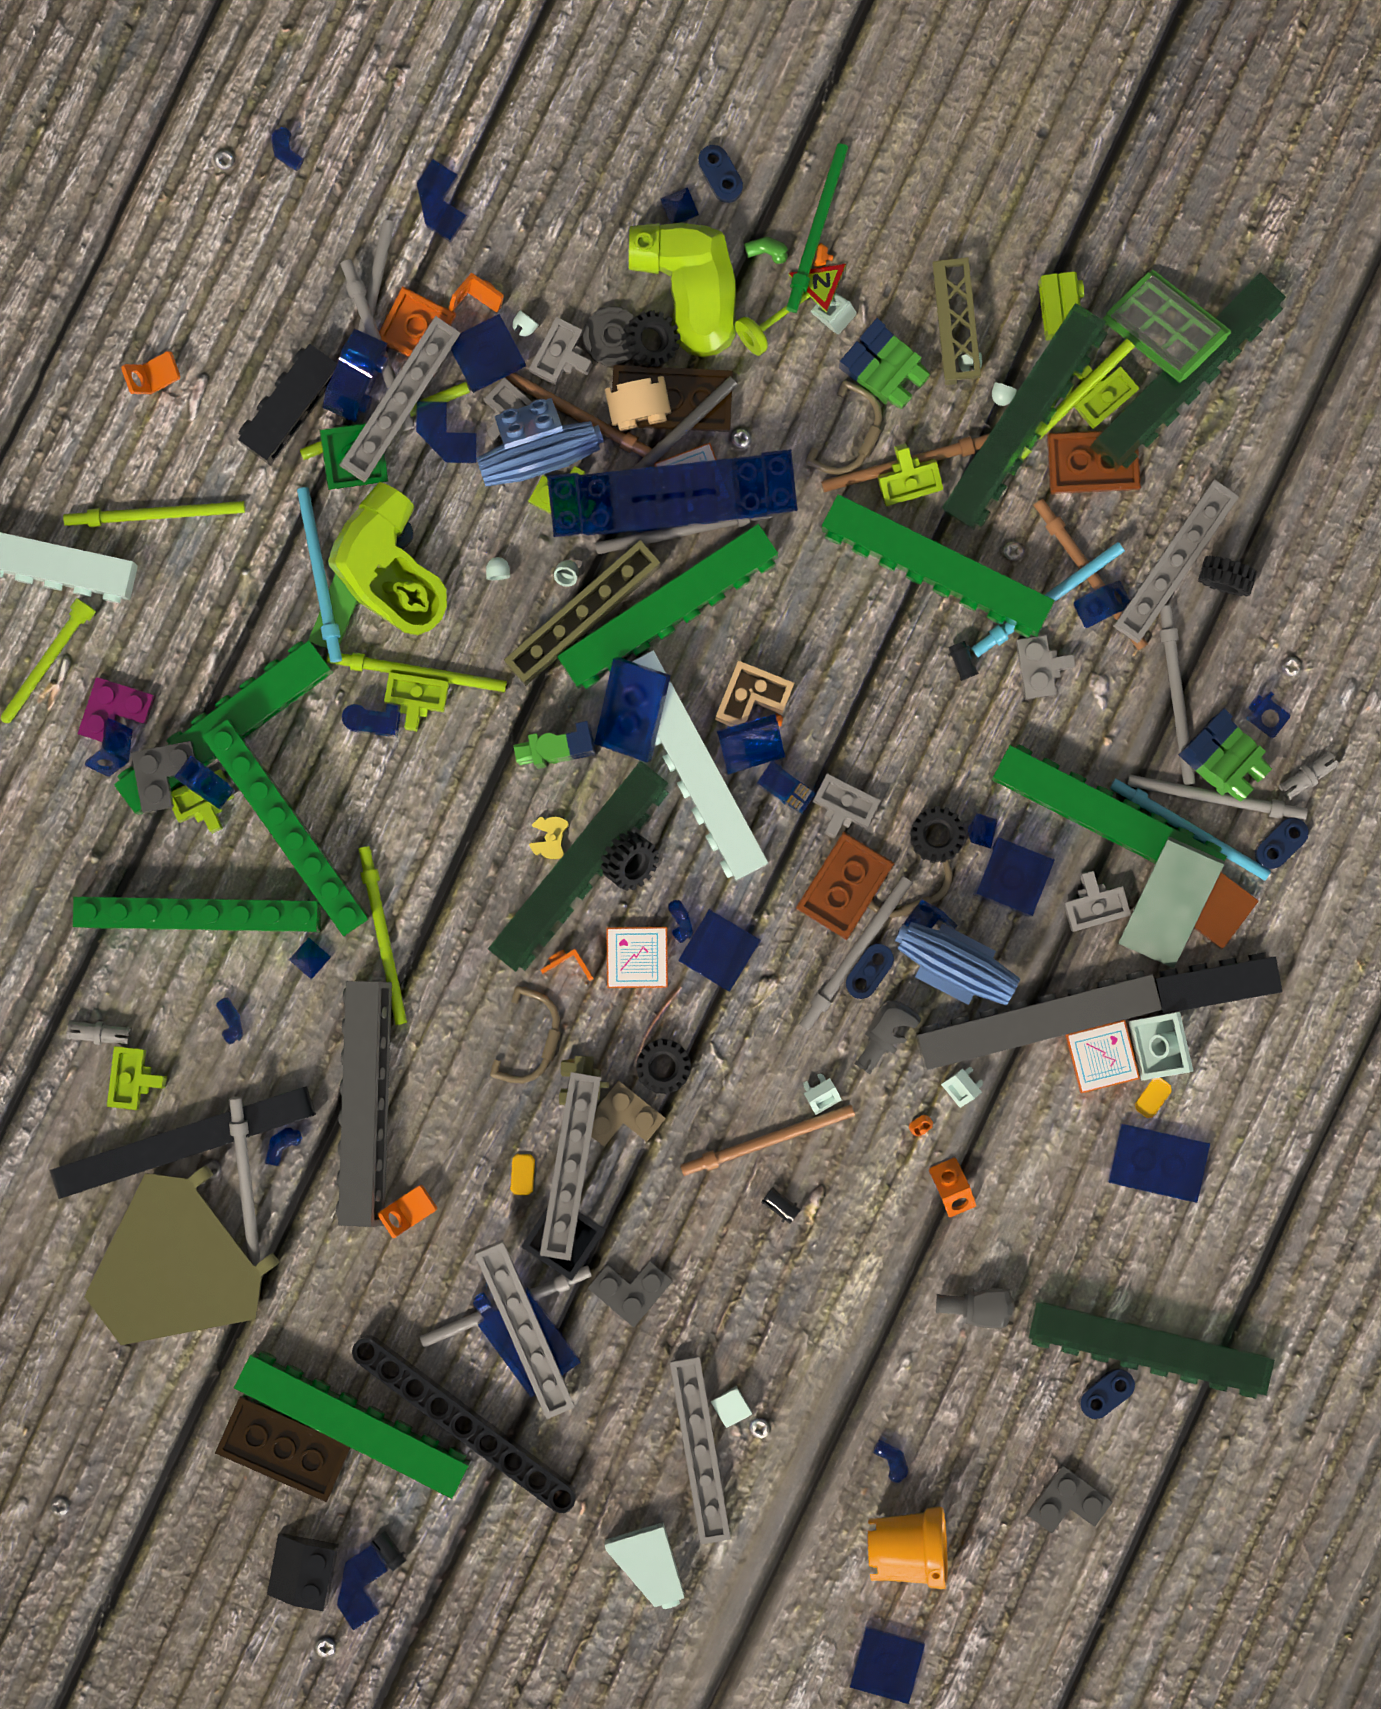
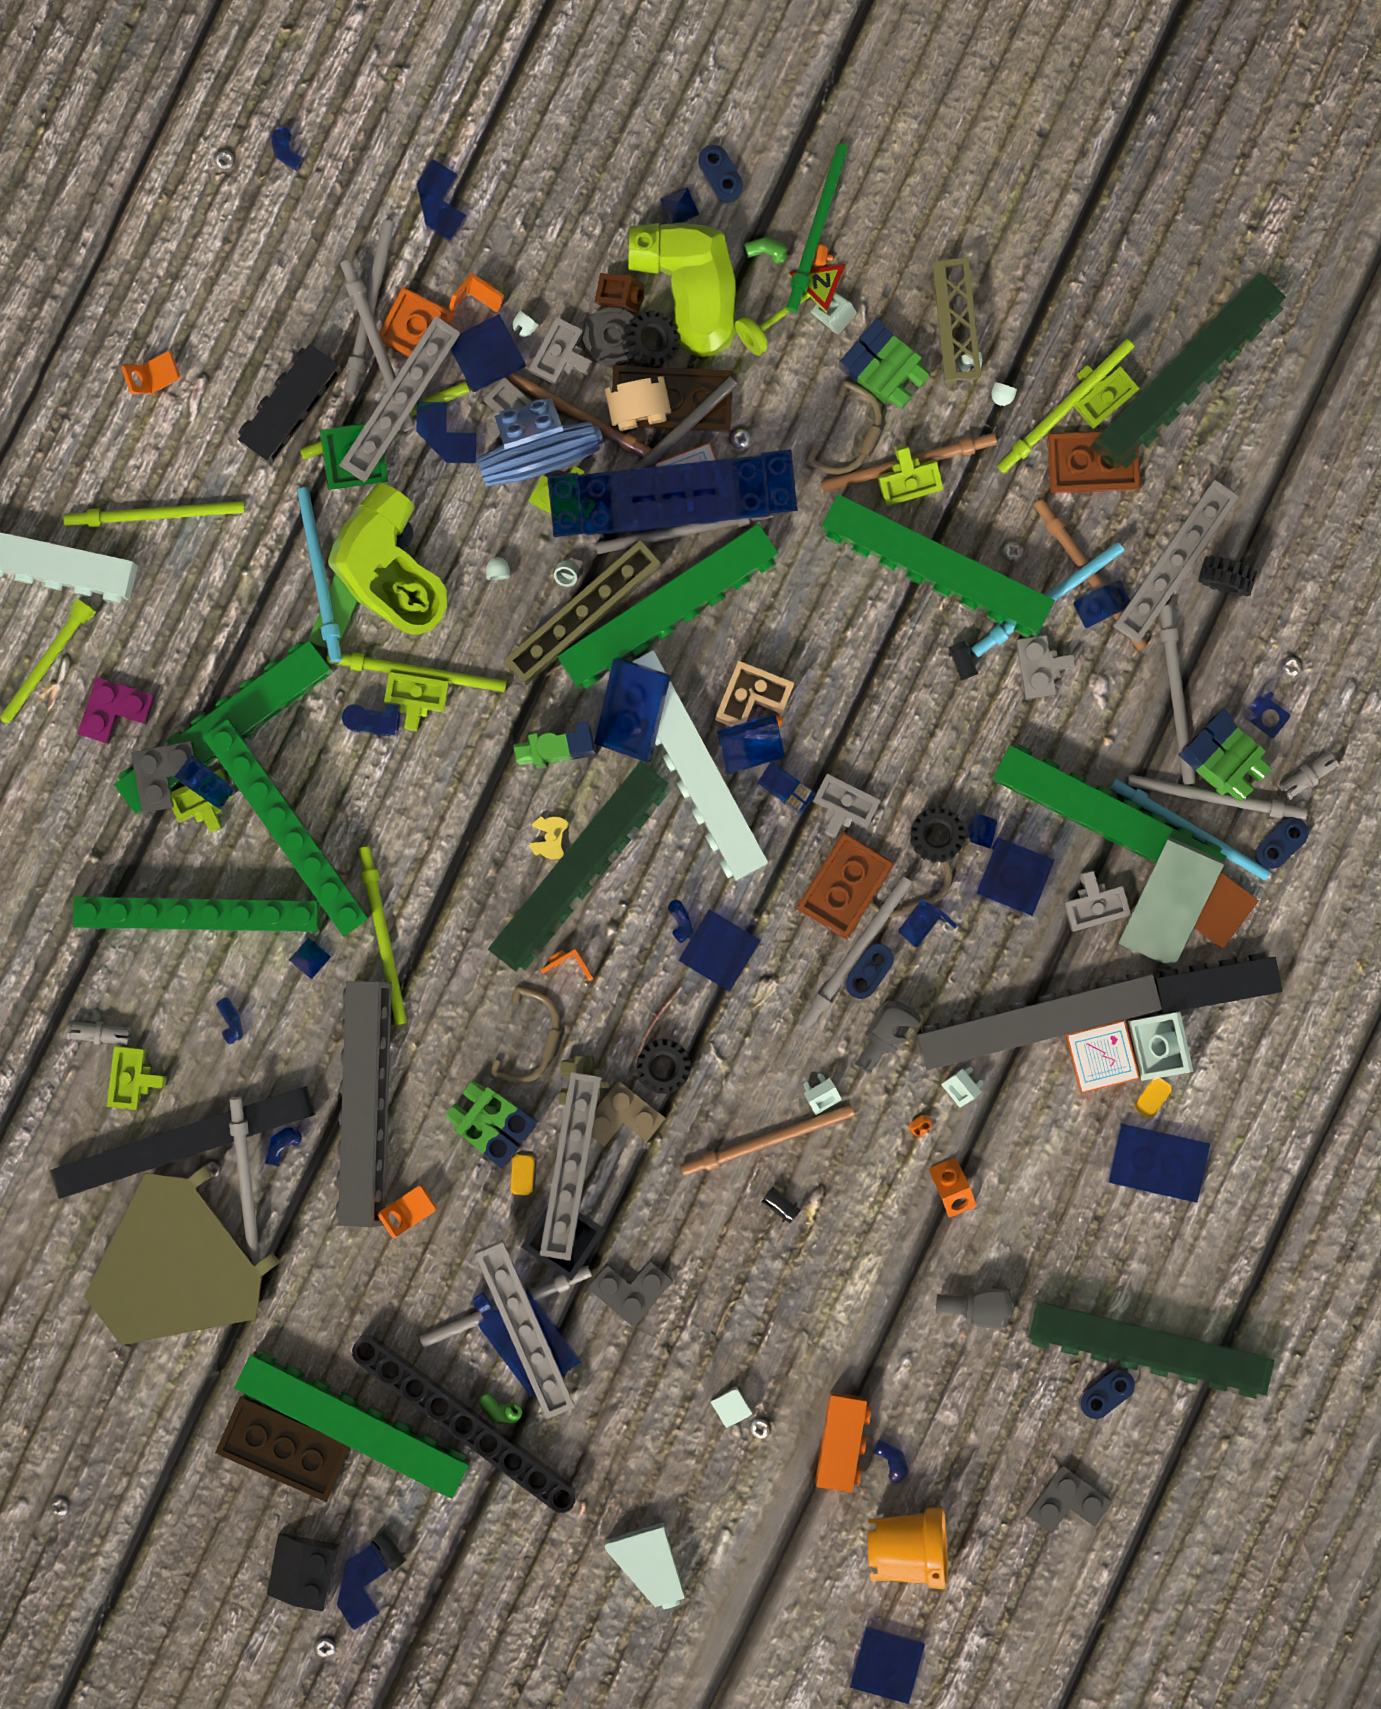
clear blue bracket [85,718,133,776] -> none
clear blue brick [322,329,389,422] -> none
black tyre [601,831,659,891] -> none
white tile [607,927,668,988] -> none
light grey plate [670,1356,731,1544] -> none
medium blue plate [895,922,1020,1005] -> none
clear green brick [942,303,1108,531] -> none
lime brick [1038,272,1088,341] -> none
clear piece [1102,270,1231,383] -> none
none -> bright green hips [445,1081,539,1169]
none -> bright green arm [477,1392,522,1424]
none -> reddish brown bracket [594,273,645,313]
none -> orange brick [815,1392,871,1493]

